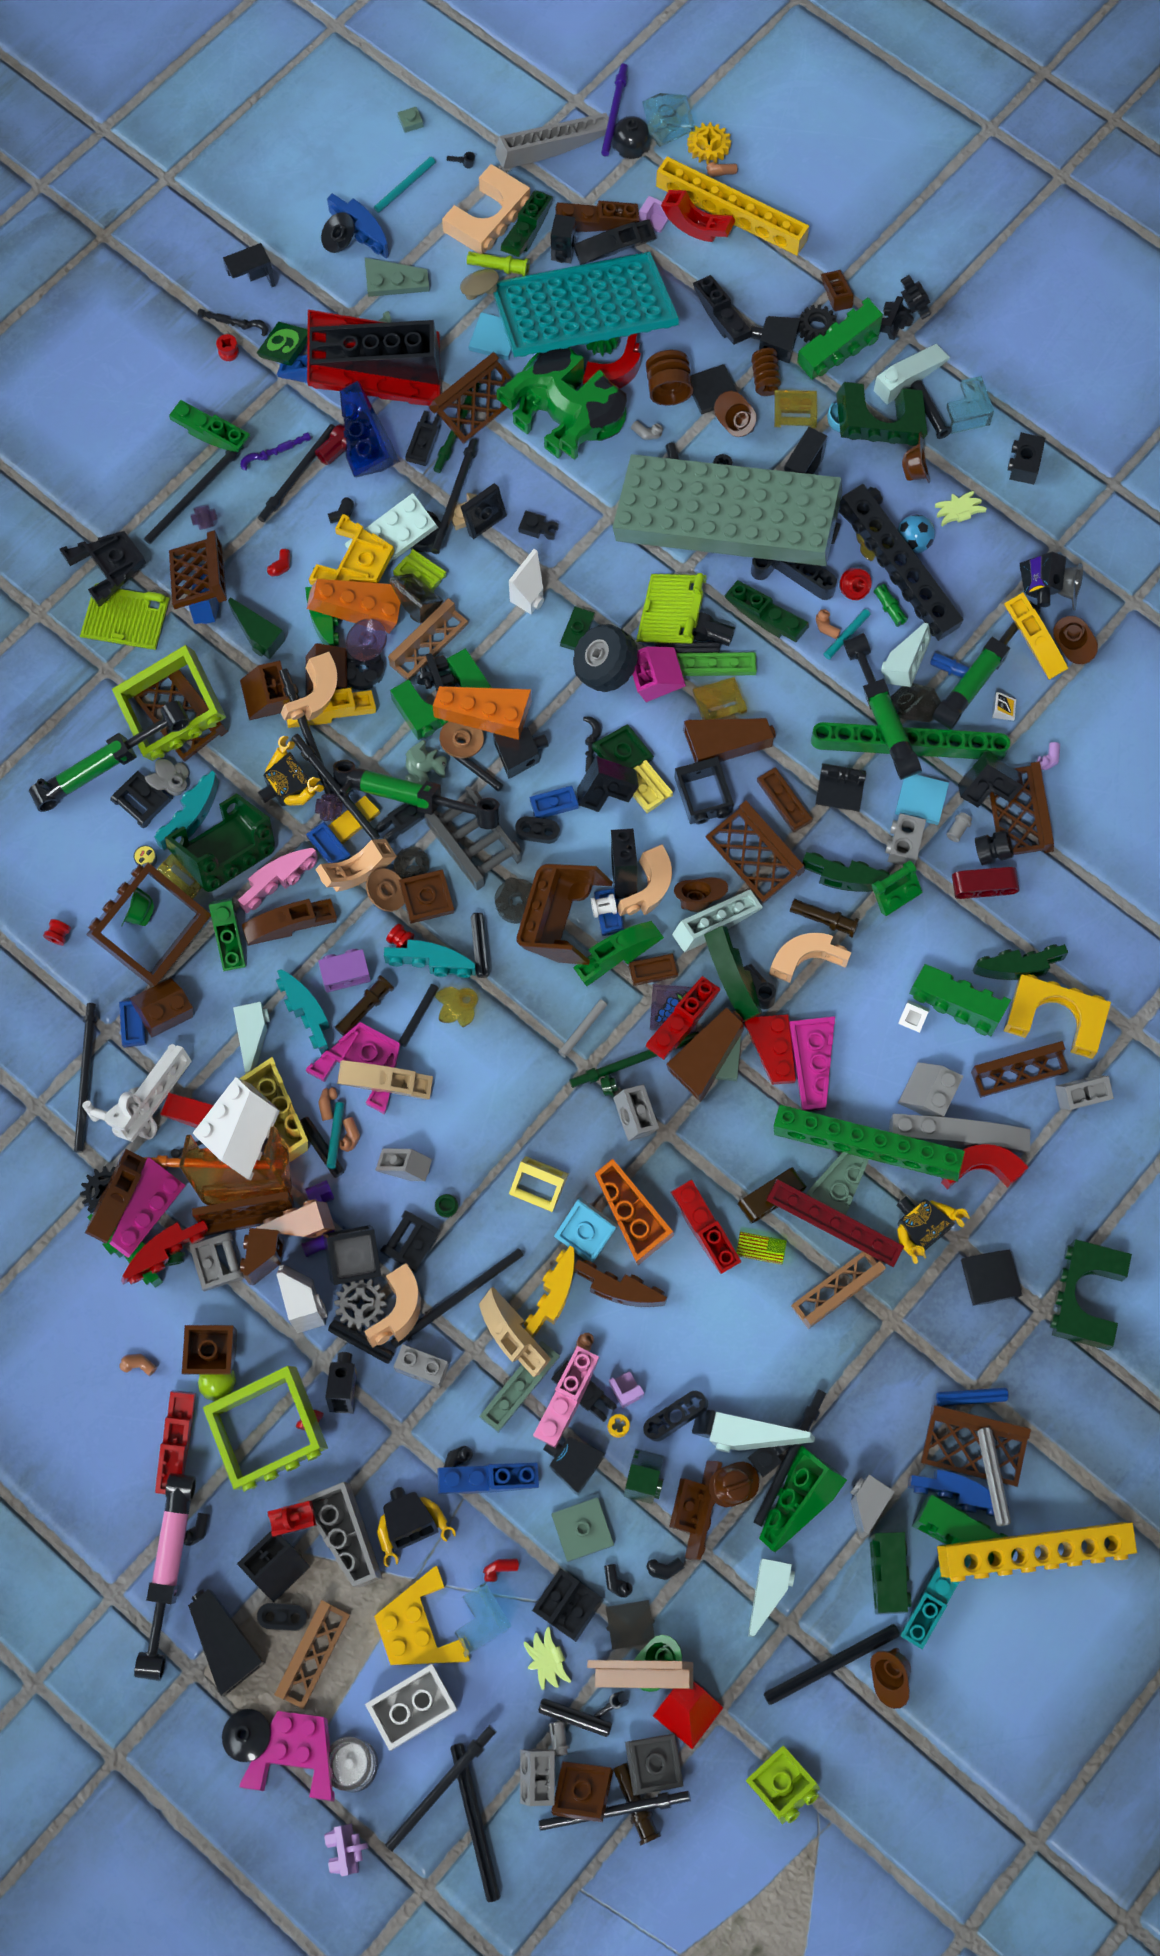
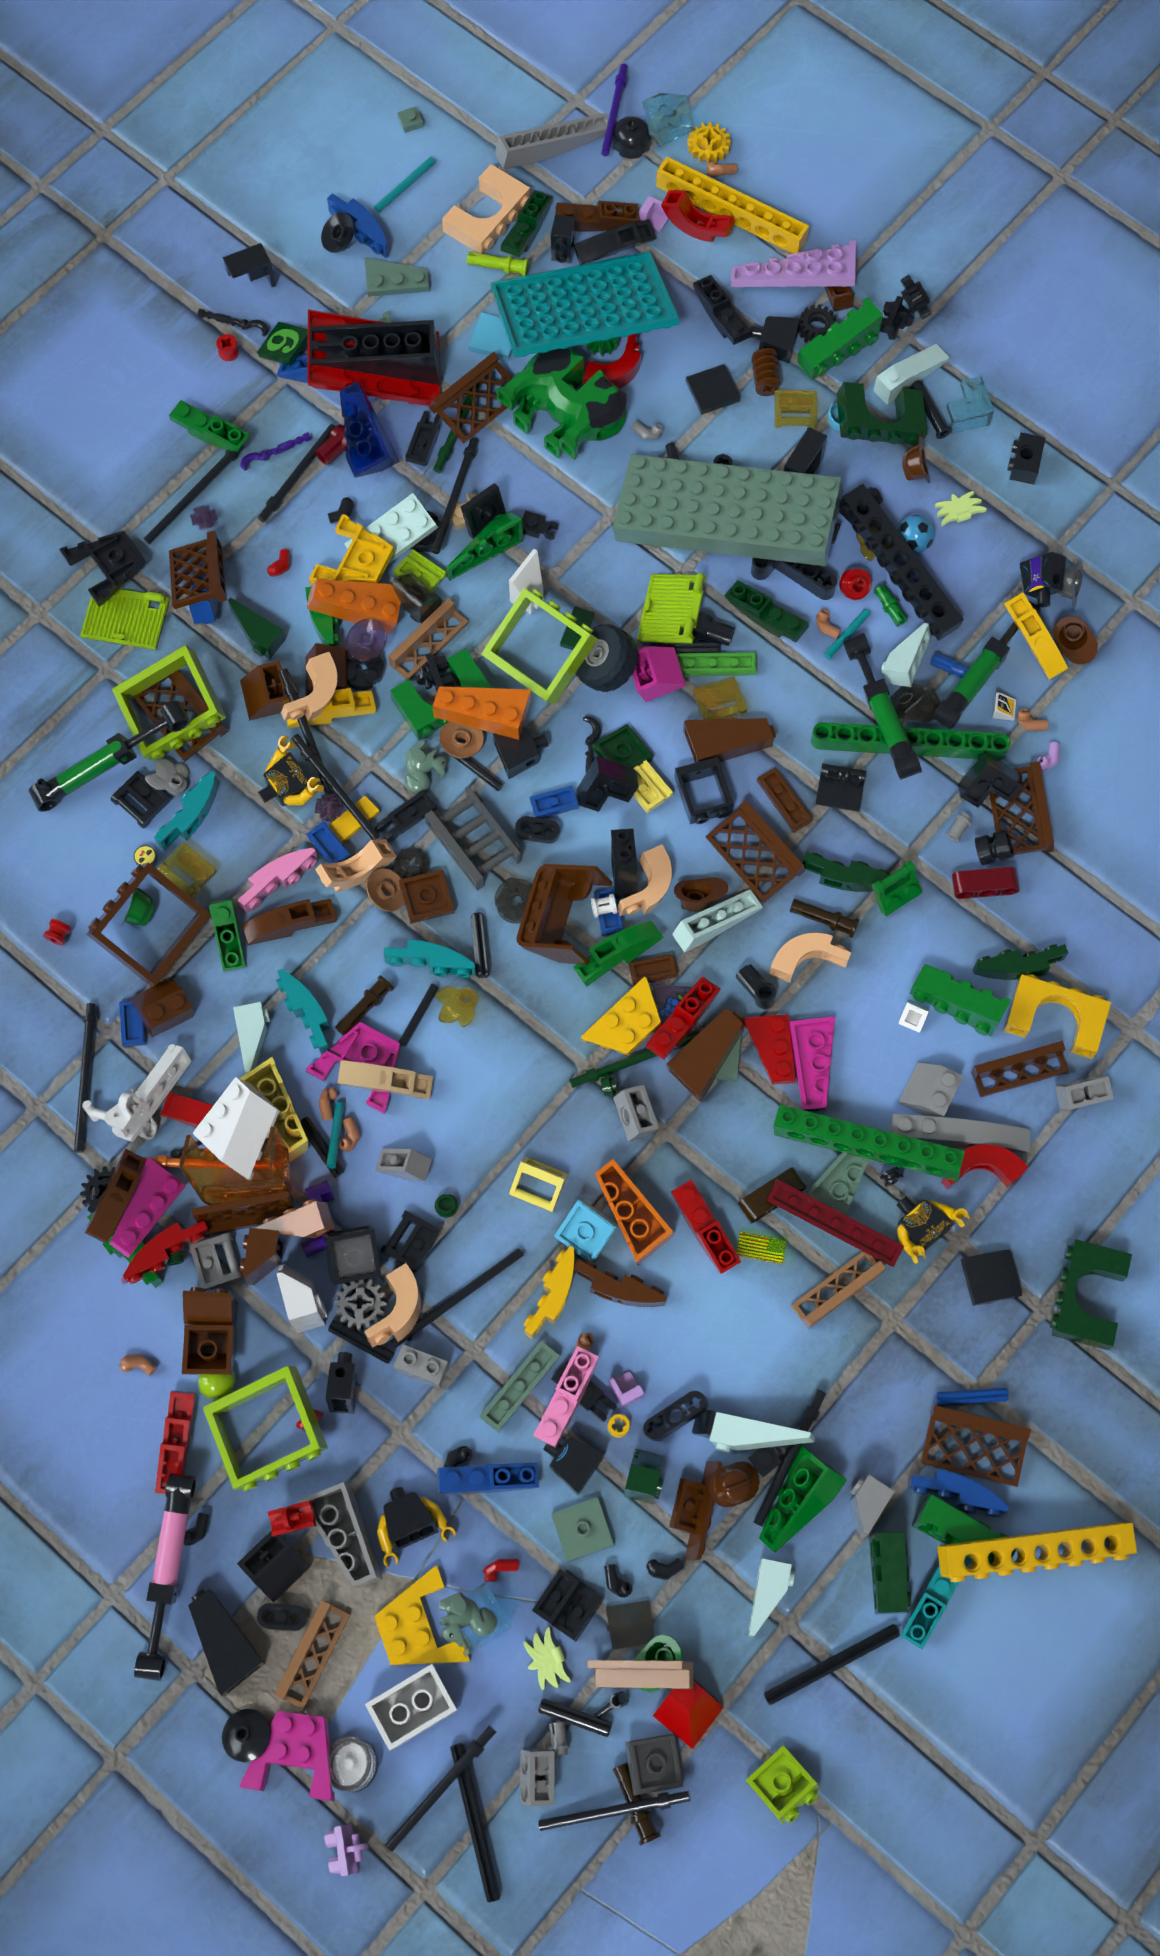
dark green windscreen [165,793,275,892] -> none
medium lavender brick [318,949,371,993] -> none
black piece [333,760,500,829] -> none
red wheel [386,923,415,948] -> none
black hand [447,152,475,169] -> none
dark tan dish [460,269,499,300] -> none
tan slope [479,1287,551,1377] -> none
reddish brown plate [551,1761,613,1822] -> none
light grey bar [558,999,607,1058] -> none
reddish brown wheel [646,350,693,406] -> none
dark green slope [704,926,762,1022] -> none
reddish brown piece [714,391,757,437] -> none
reddish brown piece [870,1648,911,1709] -> none
light grey brick [885,813,926,866] -> none
medium azure tile [895,774,949,825] -> none
light grey axle [977,1428,1011,1526] -> none
none -> reddish brown slope [183,1287,238,1328]
none -> sand green animal [438,1592,497,1647]
none -> green wedge [446,511,523,581]
none -> lime window [481,588,598,705]
none -> yellow wing [581,976,662,1056]
none -> lavender wing [731,240,856,288]
none -> black bush [880,1166,904,1187]
none -> nougat arm [1017,709,1048,731]

